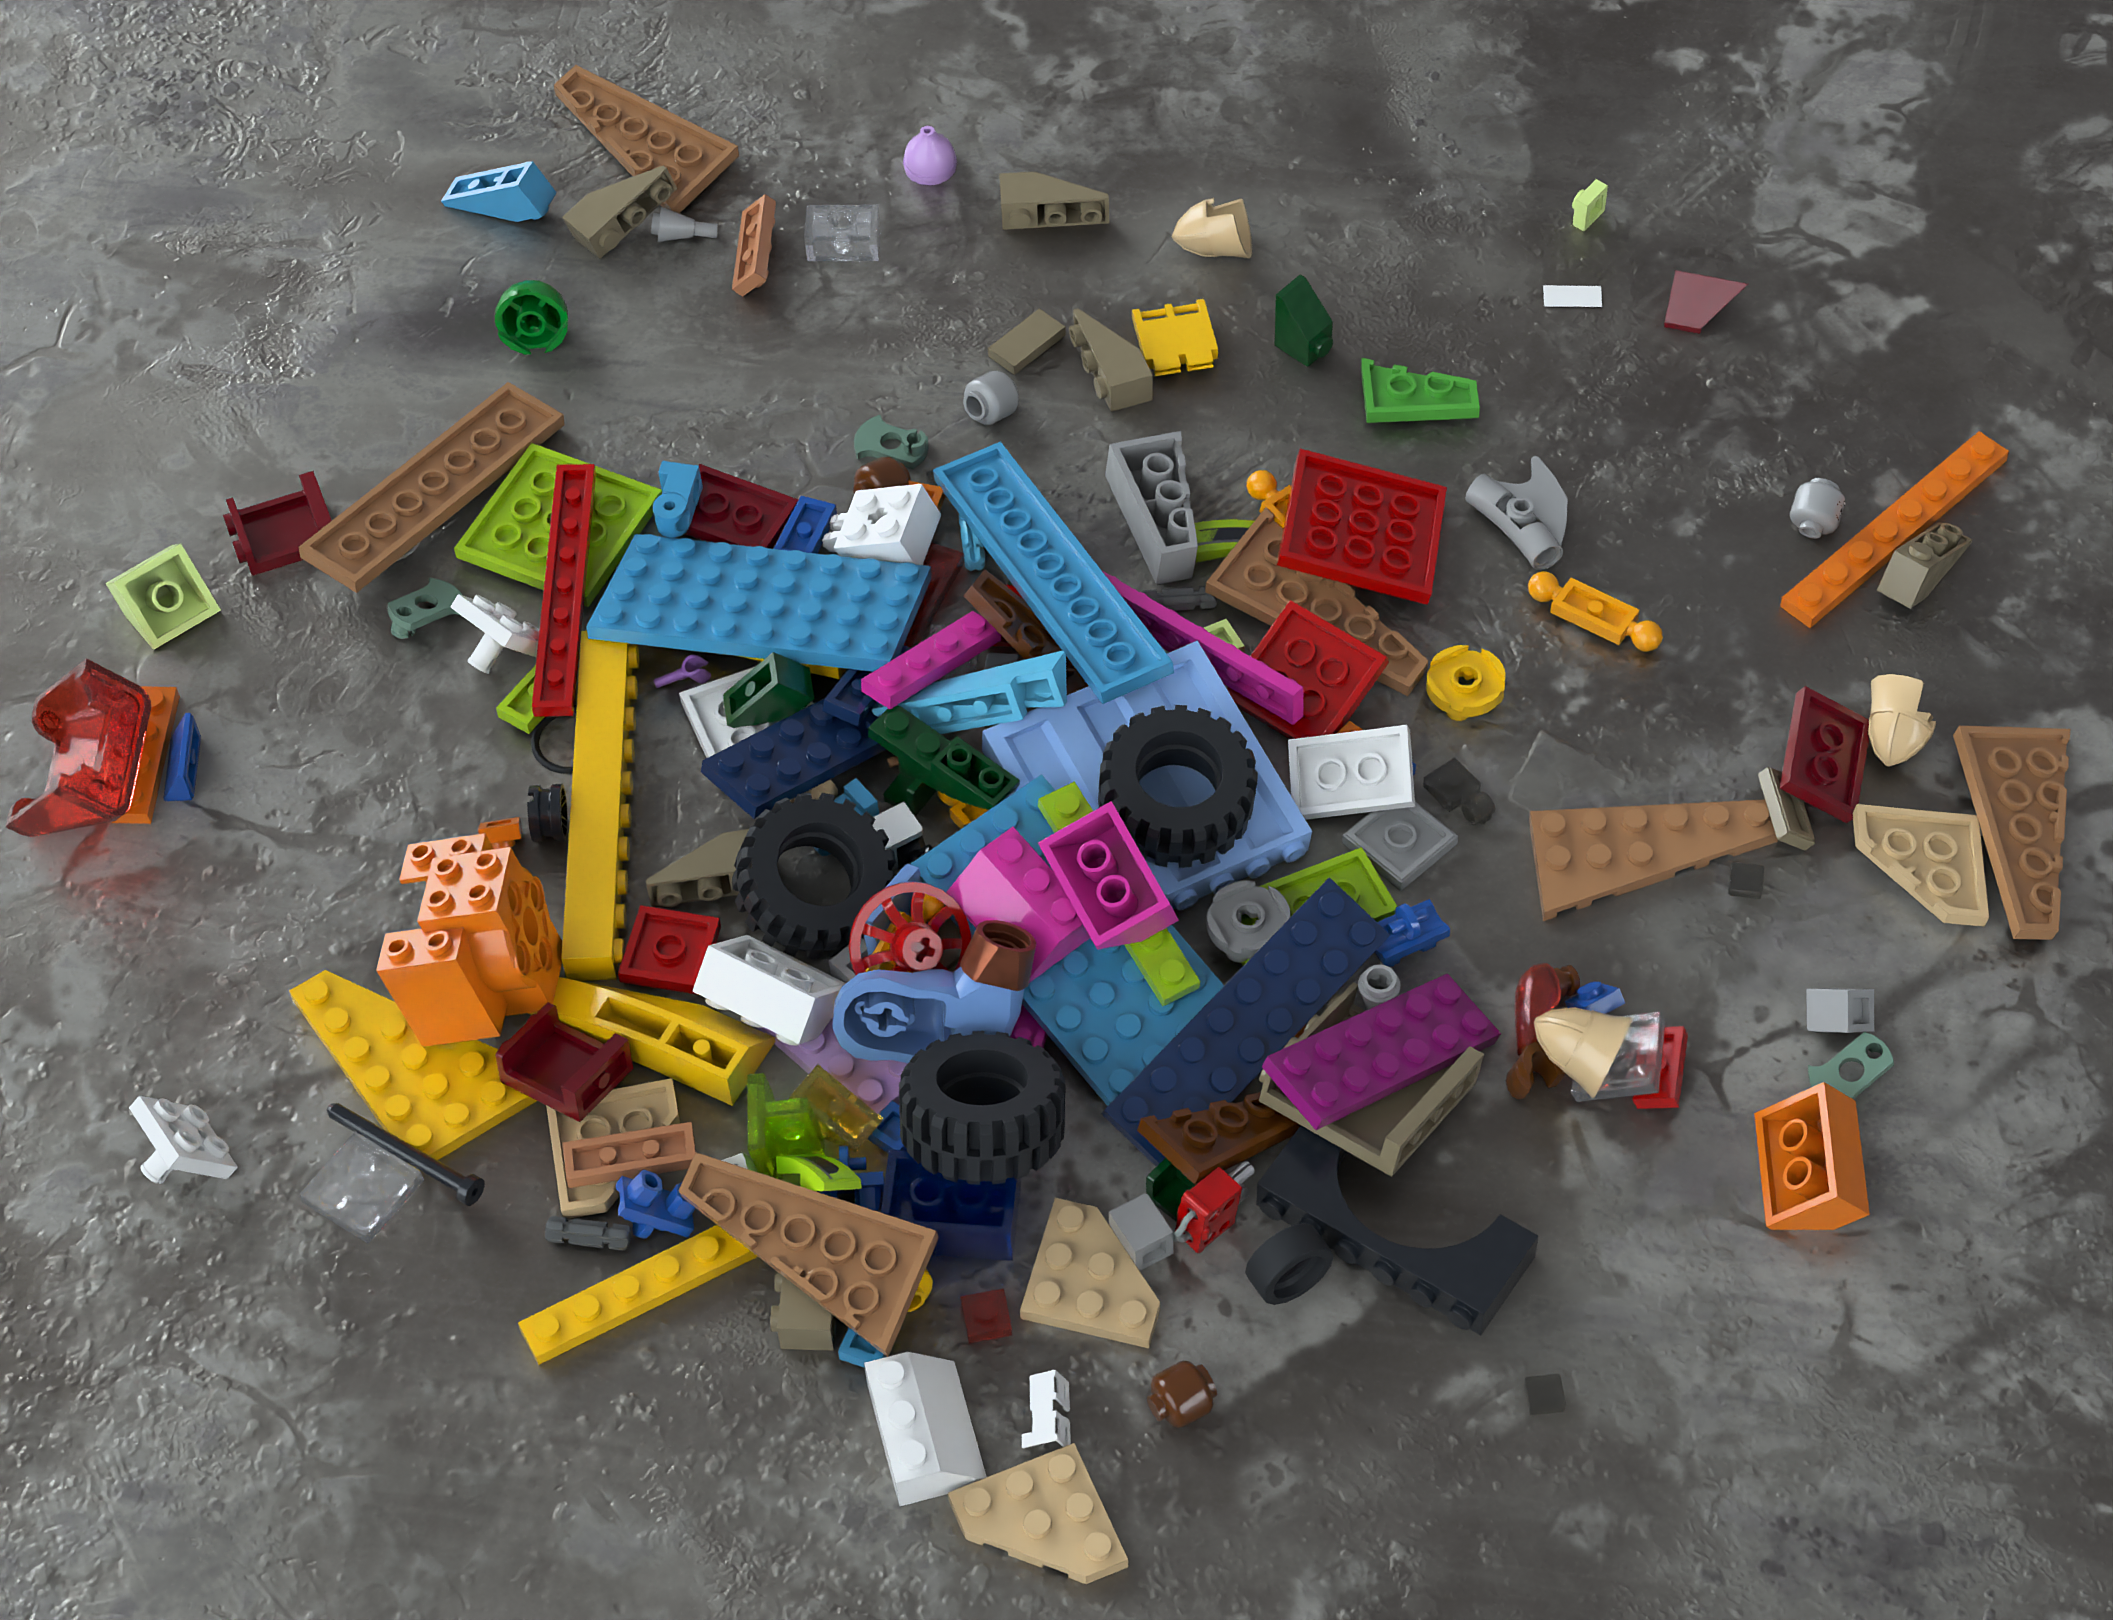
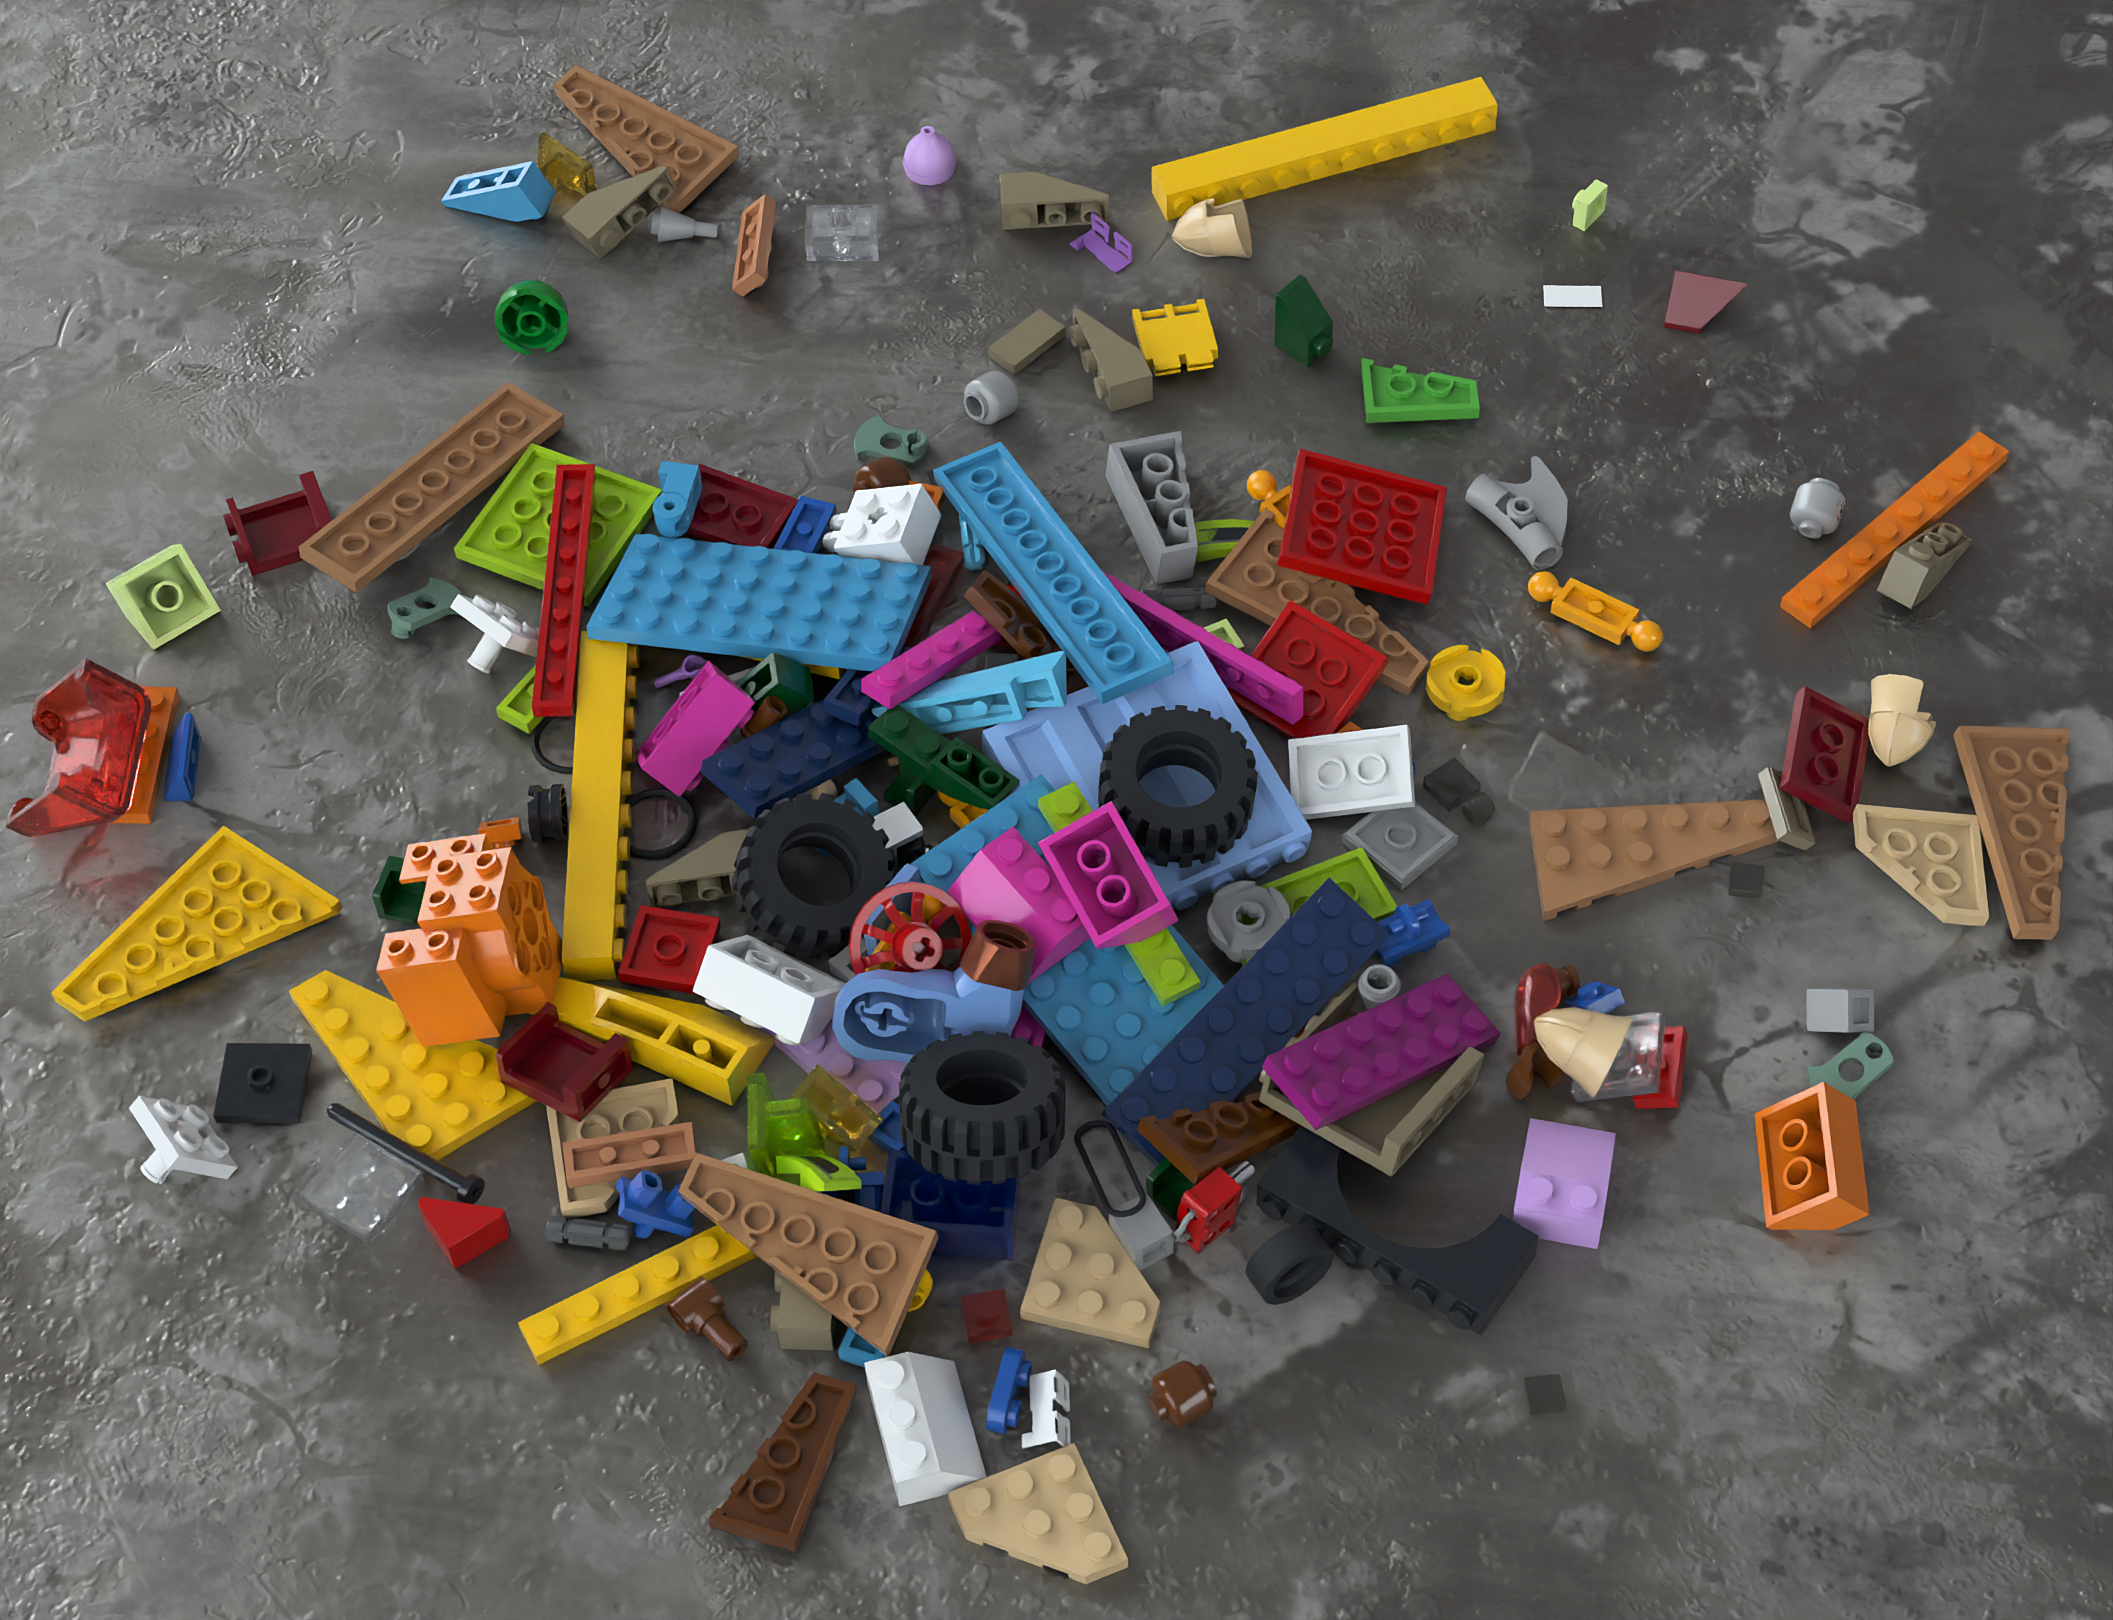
none -> yellow wing [51,826,343,1022]
none -> black plate [213,1043,313,1124]
none -> dark green panel [372,856,426,925]
none -> red slope [418,1197,511,1269]
none -> clear yellow slope [537,132,597,196]
none -> black tyre [625,788,697,858]
none -> dark pink slope [635,661,755,797]
none -> reddish brown pin [665,1276,748,1361]
none -> reddish brown wing [708,1373,857,1552]
none -> reddish brown pin [740,695,787,739]
none -> blue plate [986,1347,1032,1434]
none -> medium lavender piece [1070,212,1133,274]
none -> black piece [1074,1120,1146,1217]
none -> yellow brick [1152,77,1498,221]
none -> lavender slope [1512,1118,1616,1249]

